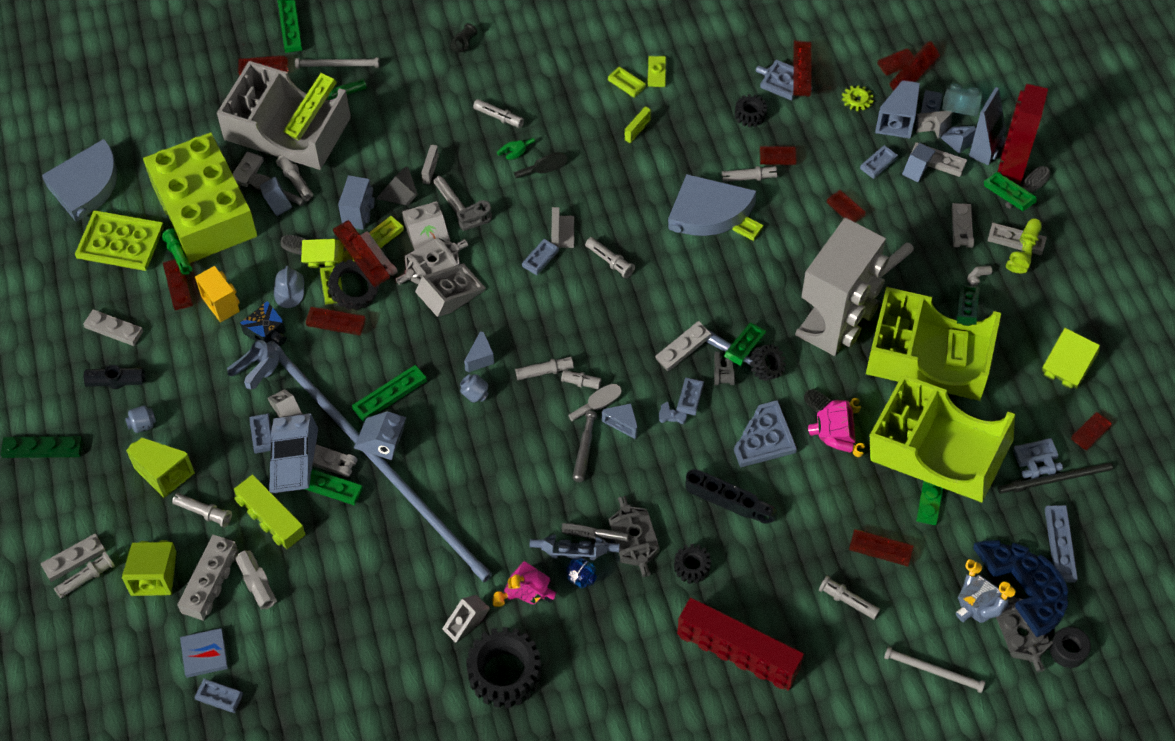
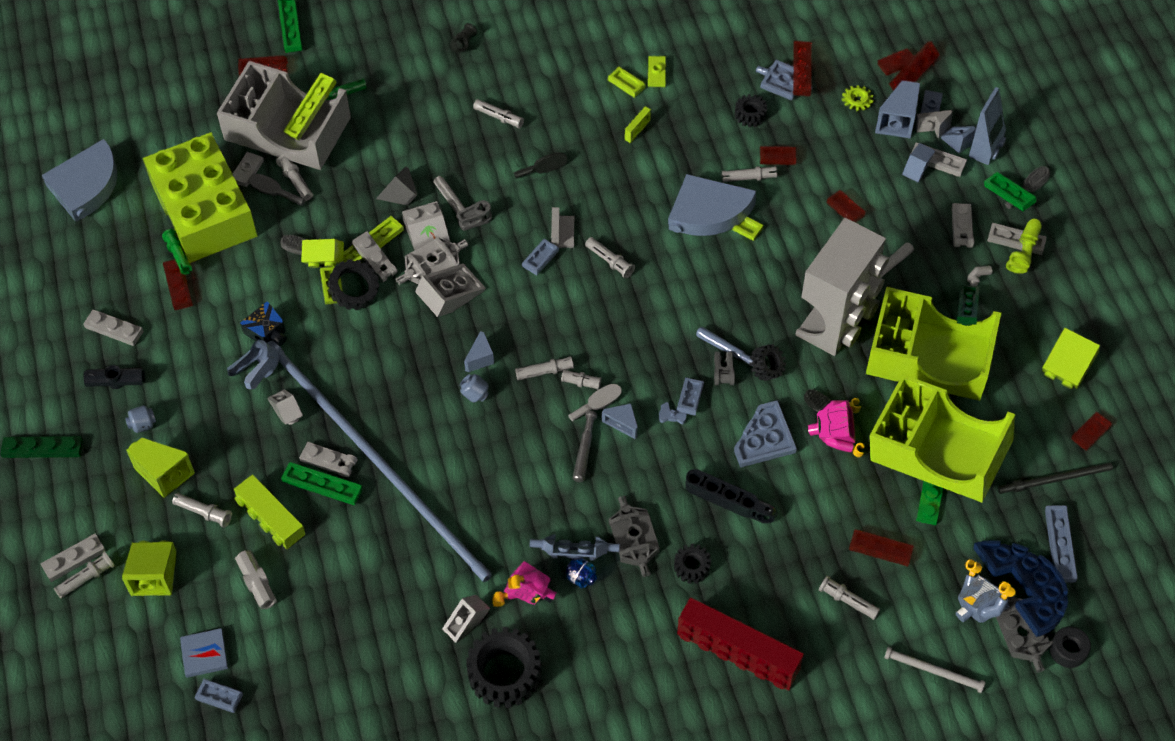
lime plate [75,210,164,271] -> none
light grey brick [178,535,239,621] -> none
yellow brick [195,266,240,323] -> none
sand blue plate [249,413,271,454] -> none
sand blue slope [260,177,292,216] -> none
sand blue slope [269,413,318,493] -> none
sand blue piece [274,266,304,308] -> none
light grey bar [295,57,379,68] -> none
clear red plate [305,307,366,336] -> none
clear red plate [333,220,390,287] -> none
sand blue brick [338,176,375,230] -> none
green plate [352,365,427,422] -> none
sand blue slope [354,411,406,460] -> none
light grey tile [421,145,439,185] -> none
green hand [497,138,535,160] -> none
dark grey piece [561,523,630,541] -> none
light grey plate [655,321,712,372] -> none
green plate [724,322,767,366] -> none
sand blue plate [860,145,898,179] -> none
clear light blue slope [942,84,982,116] -> none
lime tile [946,329,968,368] -> none
dark red brick [997,83,1048,185] -> none
sand blue plate [1013,438,1062,479] -> none

